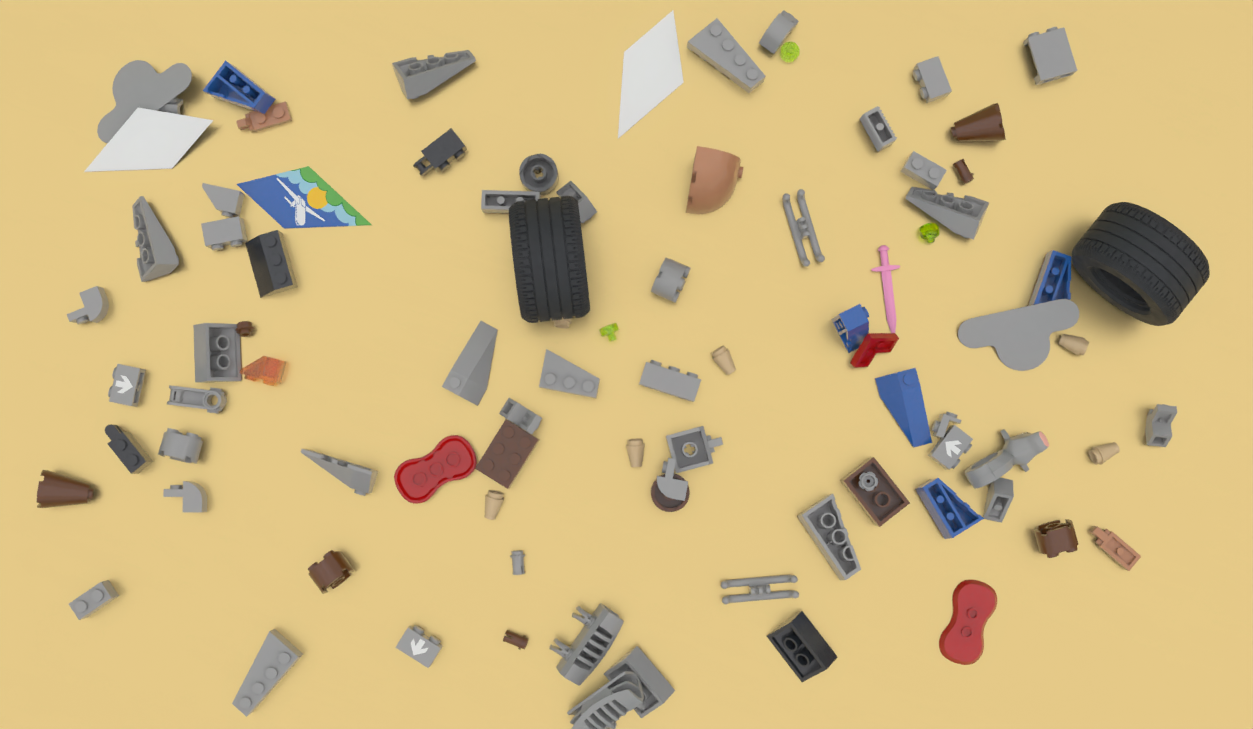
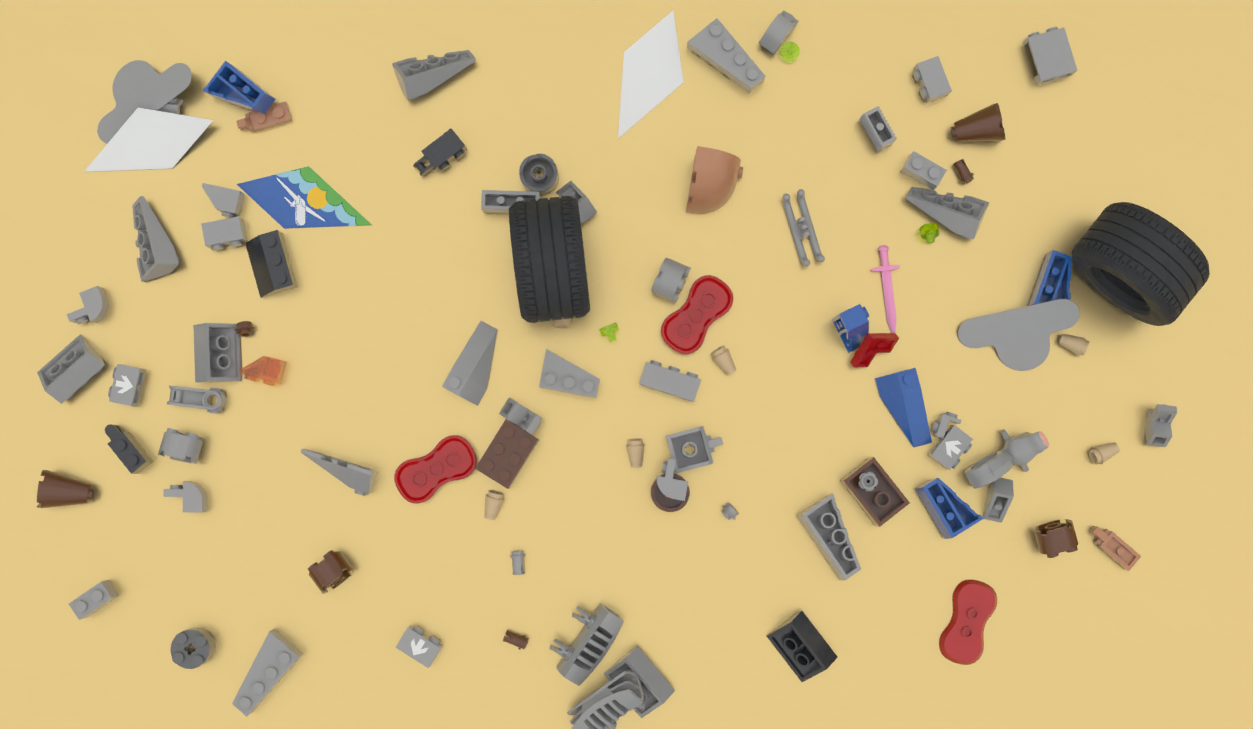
light grey piece [721,575,799,604] -> none
none -> light grey slope [37,334,105,404]
none -> dark grey brick [170,627,216,669]
none -> red plate [661,275,734,354]
none -> light grey plate [721,502,739,520]

